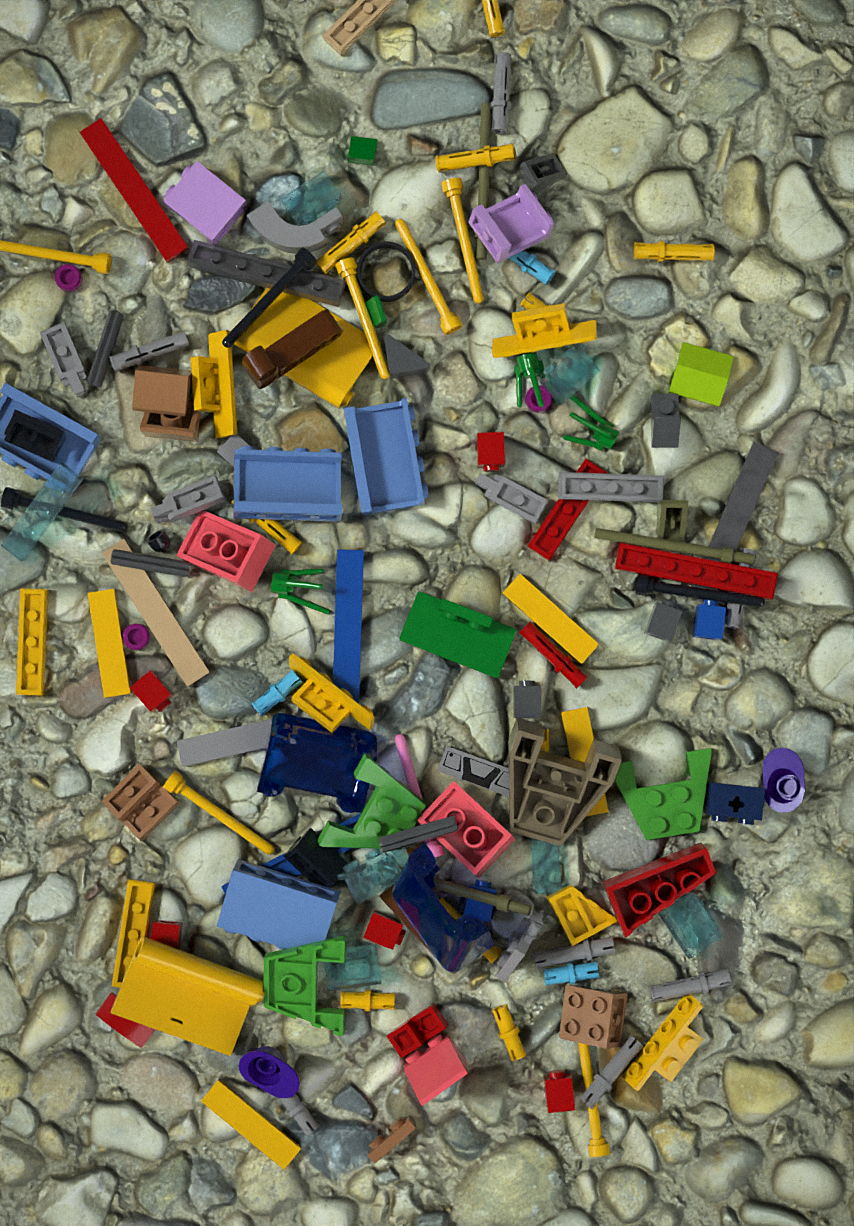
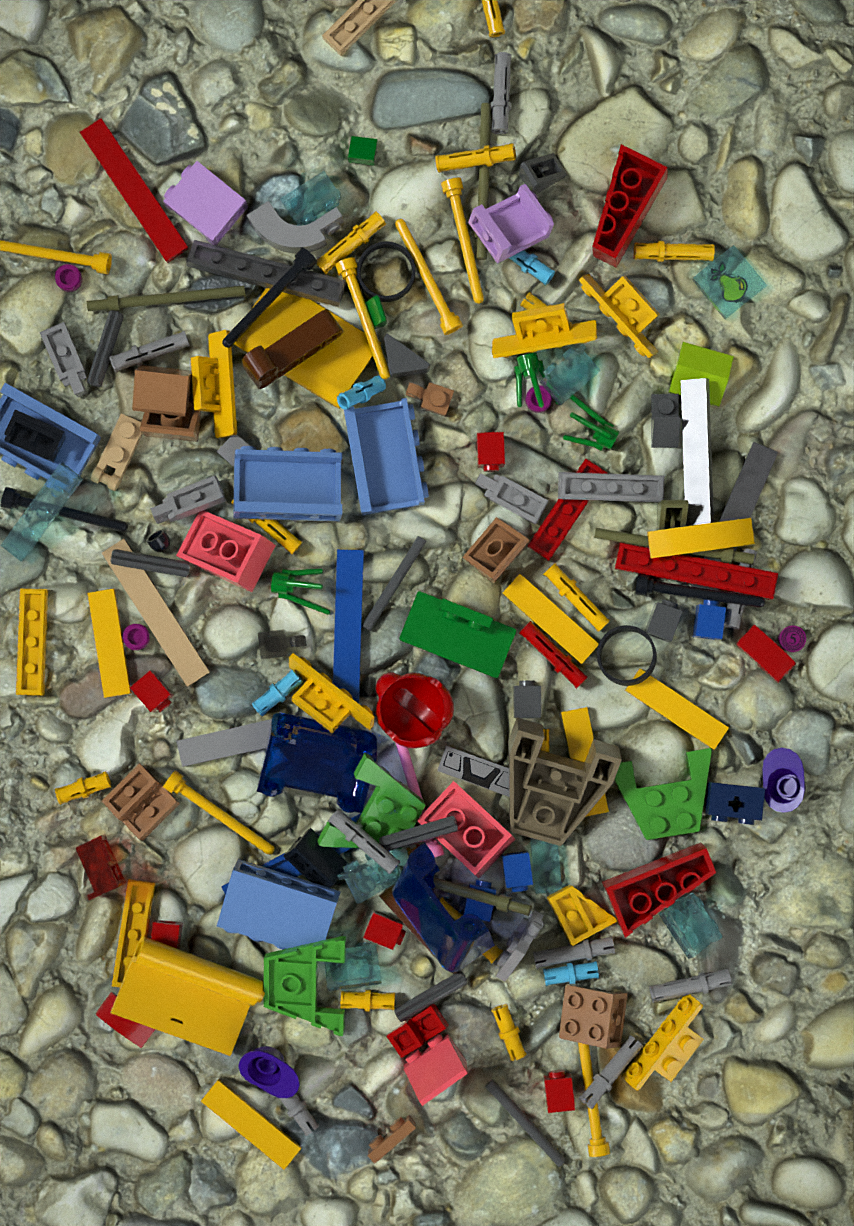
none -> yellow pin [55,771,112,805]
none -> clear red panel [76,834,126,900]
none -> olive bar [87,286,246,312]
none -> tan plate [91,413,143,491]
none -> clear smoke plate [258,629,307,659]
none -> light grey pin [328,808,401,875]
none -> medium azure pin [337,375,386,410]
none -> dark grey bar [362,536,427,631]
none -> red piece [376,672,454,749]
none -> dark grey axle [394,971,468,1022]
none -> medium nougat plate [405,382,454,417]
none -> medium nougat slope [462,517,530,584]
none -> dark grey bar [485,1079,566,1167]
none -> blue brick [501,851,533,892]
none -> yellow pin [543,563,610,632]
none -> yellow bracket [579,274,660,358]
none -> red wedge [592,144,668,268]
none -> black tyre [597,625,657,686]
none -> yellow tile [624,668,729,750]
none -> yellow slope [647,518,755,558]
none -> tile [681,378,714,526]
none -> clear light blue tile [692,245,767,320]
none -> red slope [736,625,796,683]
none -> magenta tile [778,625,806,652]

